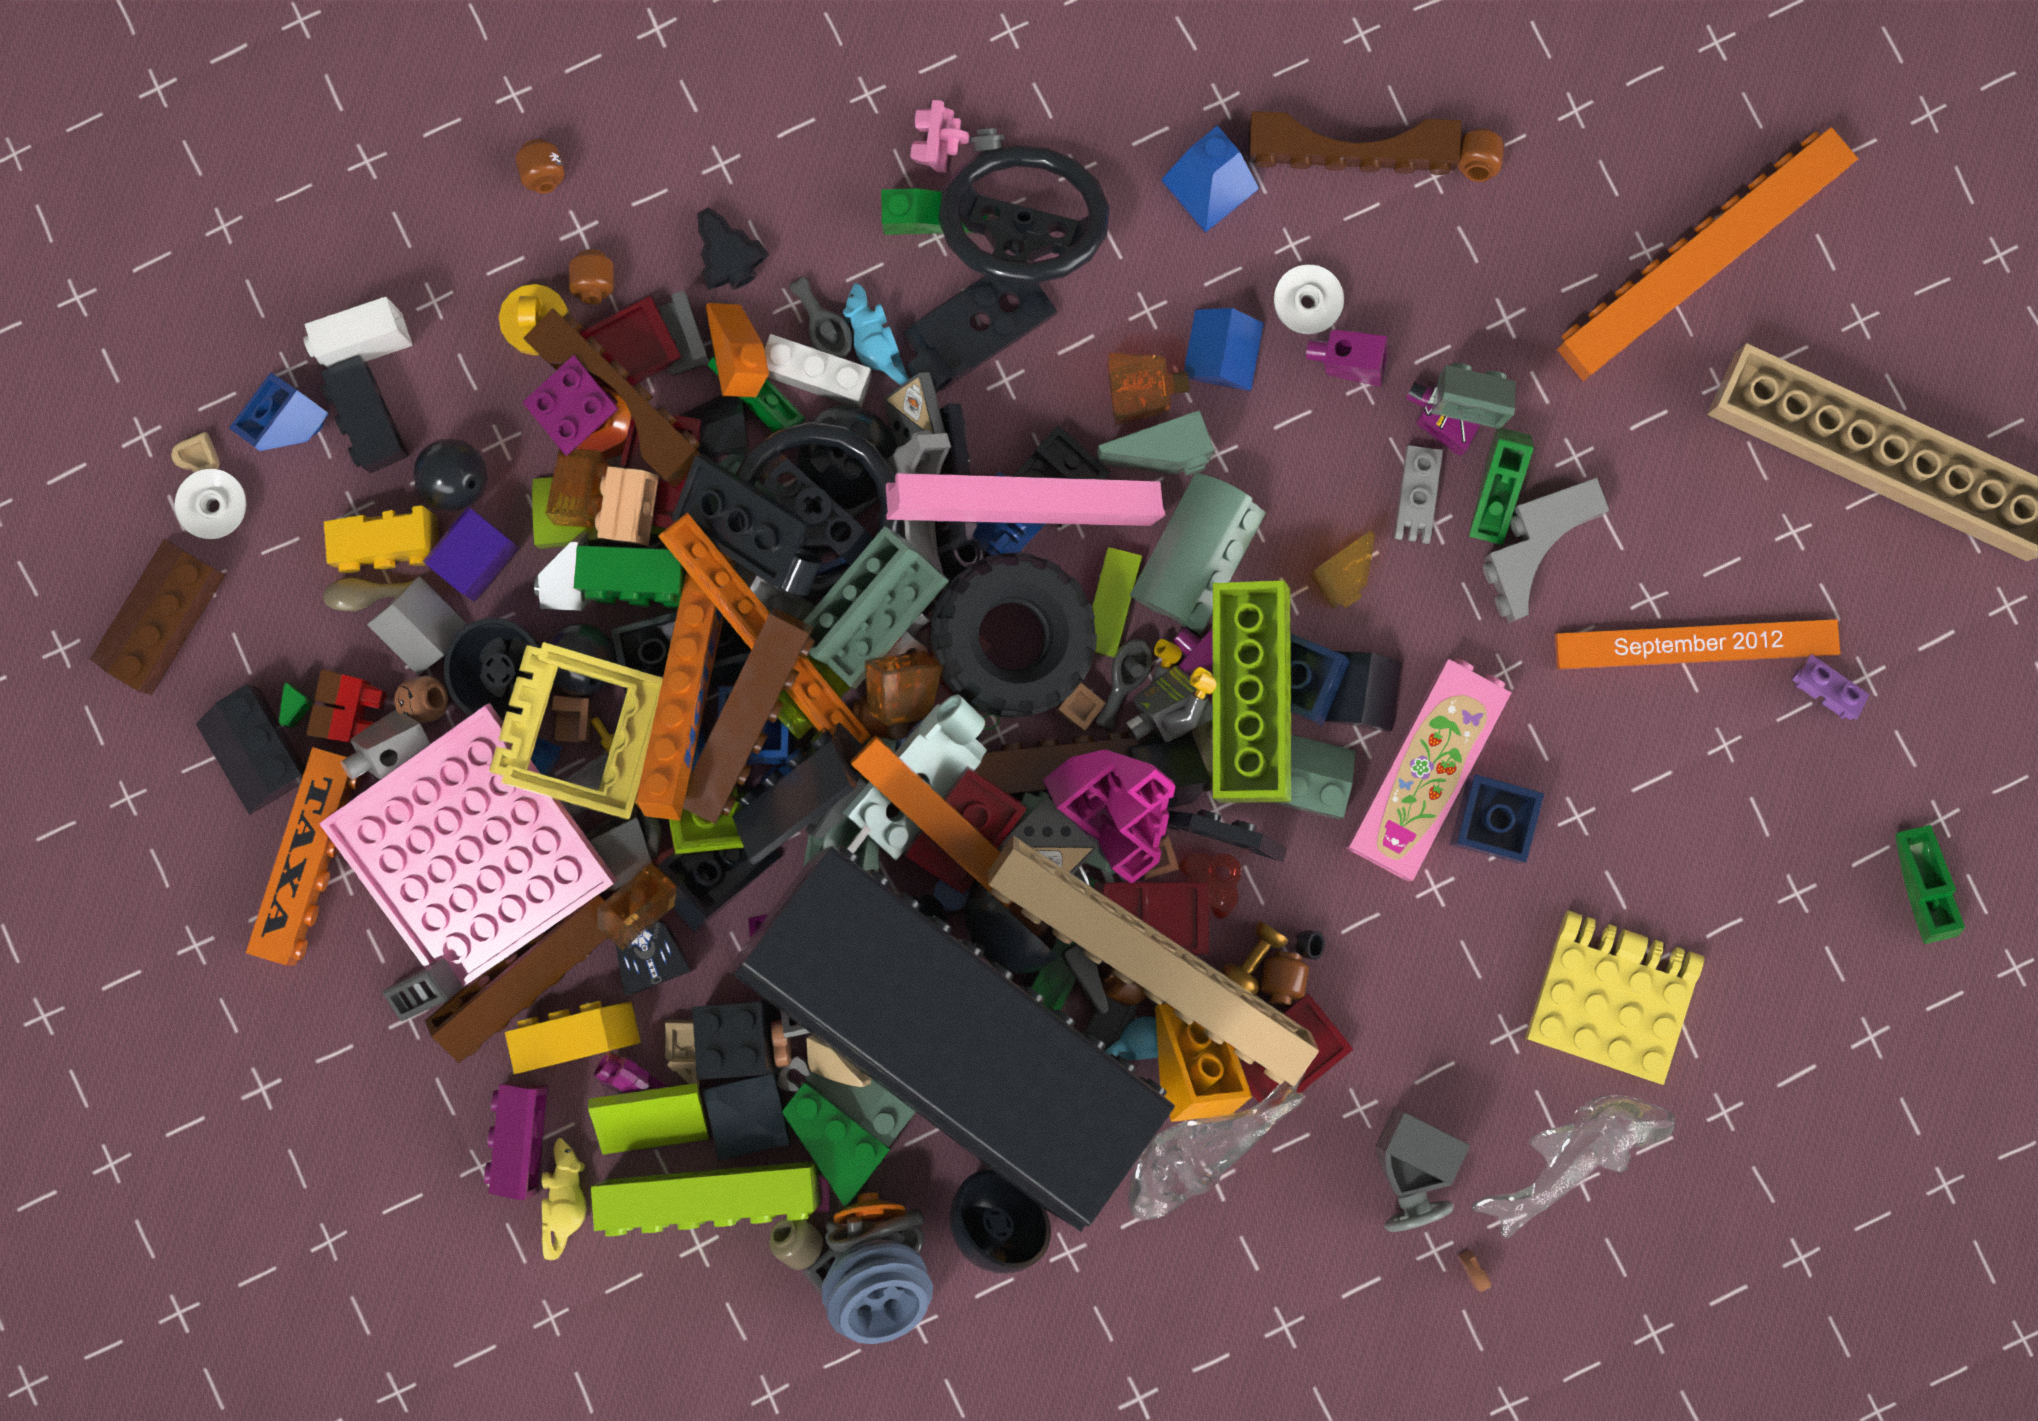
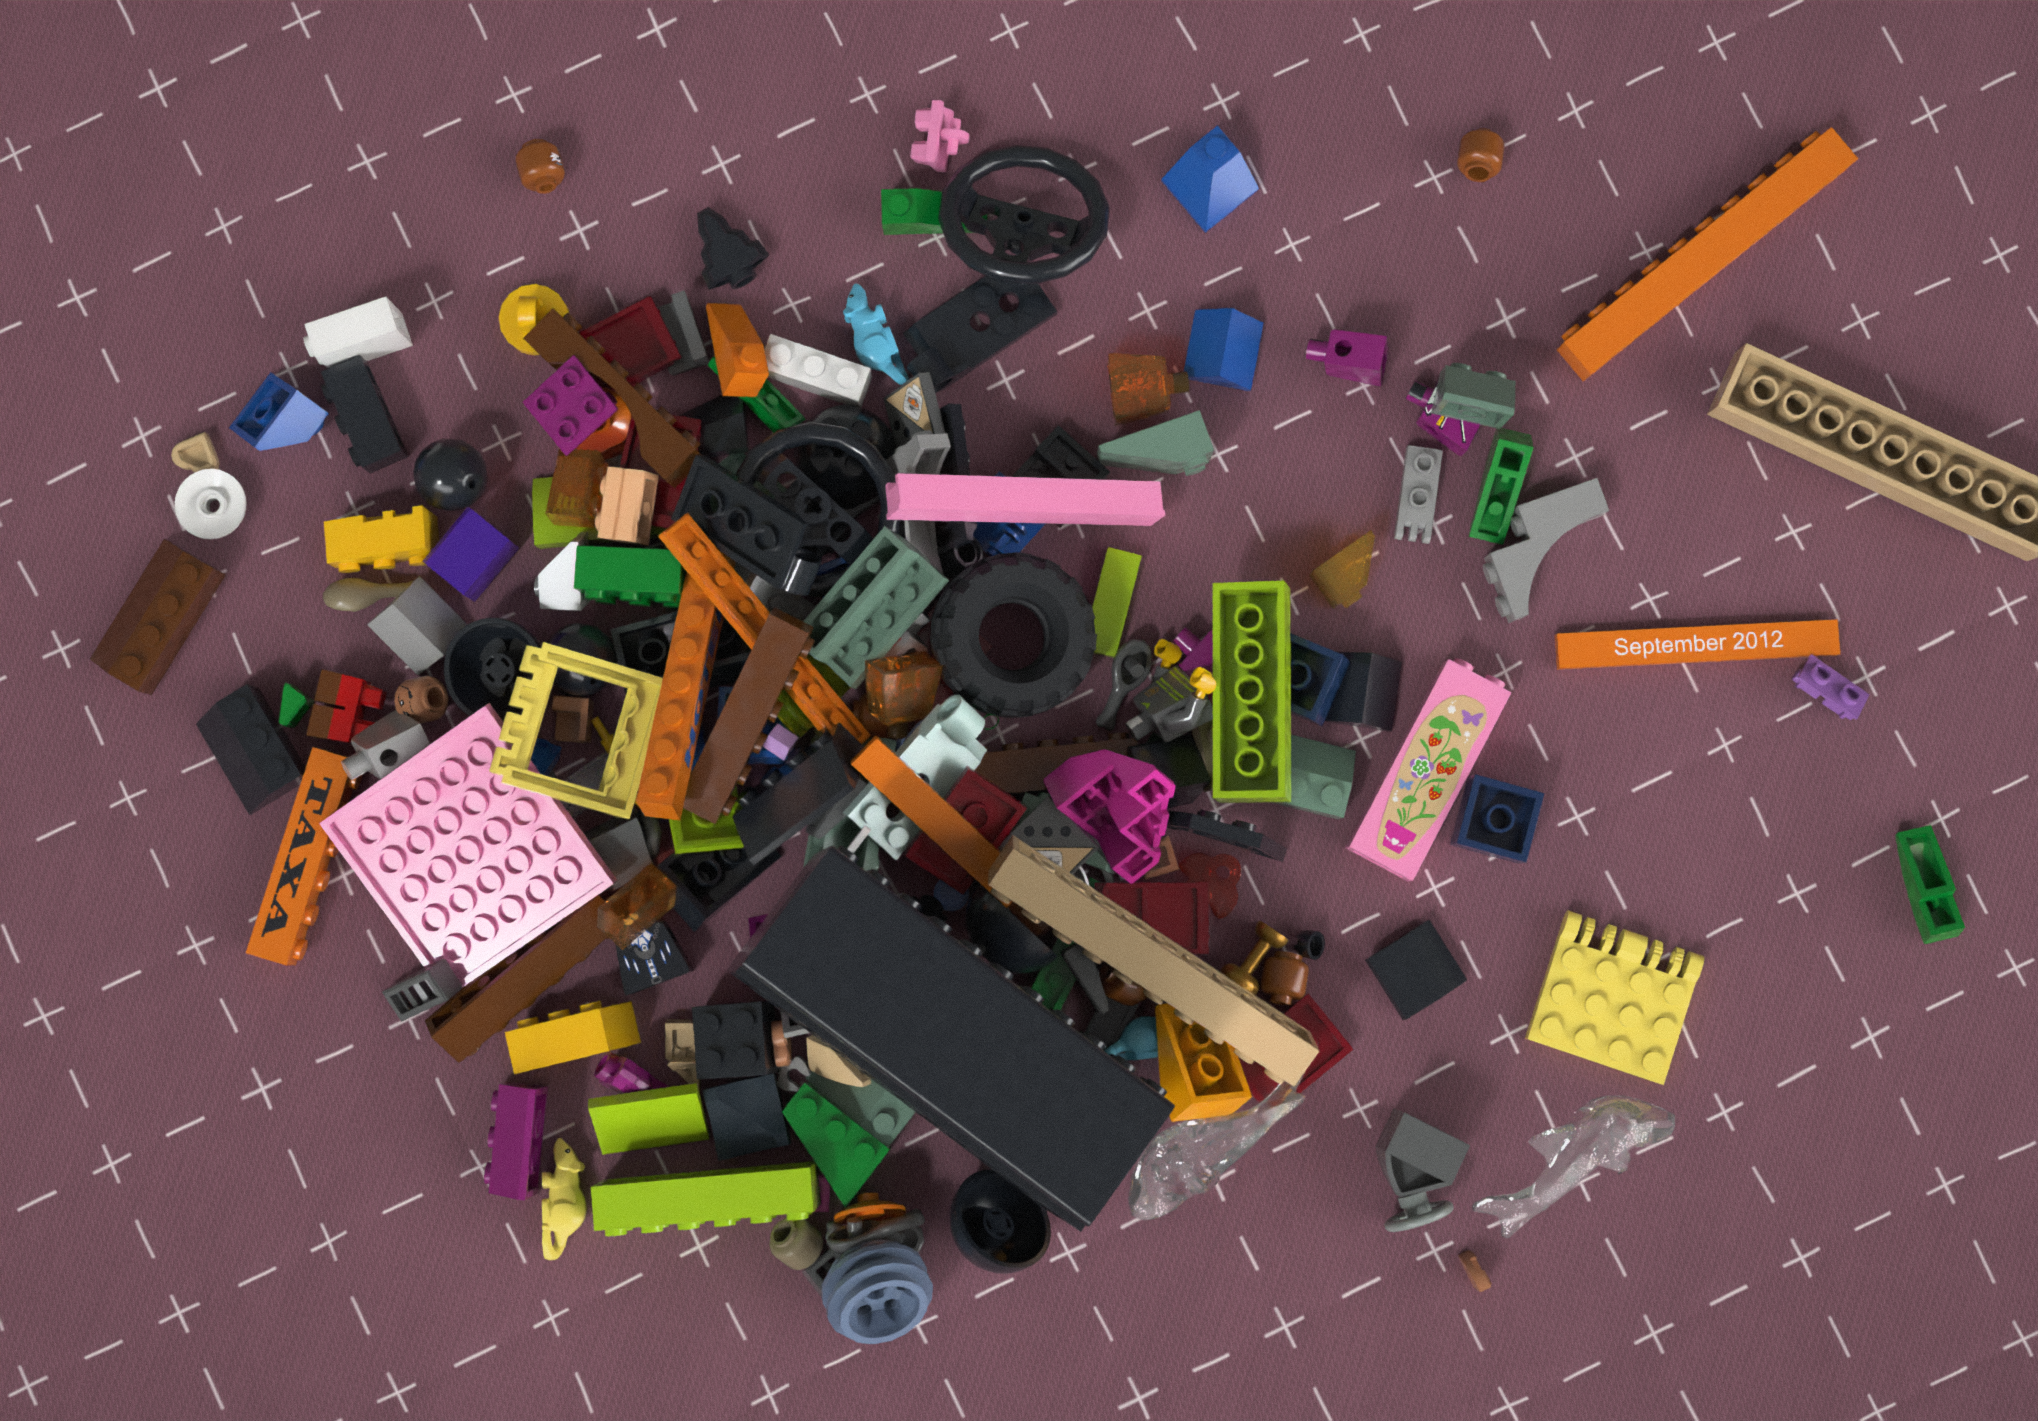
dark orange head [569,249,614,305] -> none
dark grey piece [789,277,852,359] -> none
dark grey plate [970,128,1005,152] -> none
medium nougat plate [1055,683,1106,731] -> none
sand green brick [1129,473,1266,635] -> none
reddish brown arch [1247,111,1461,175] -> none
white dish [1274,265,1344,334] -> none
none -> lavender piece [763,724,799,760]
none -> black slope [1365,920,1467,1021]

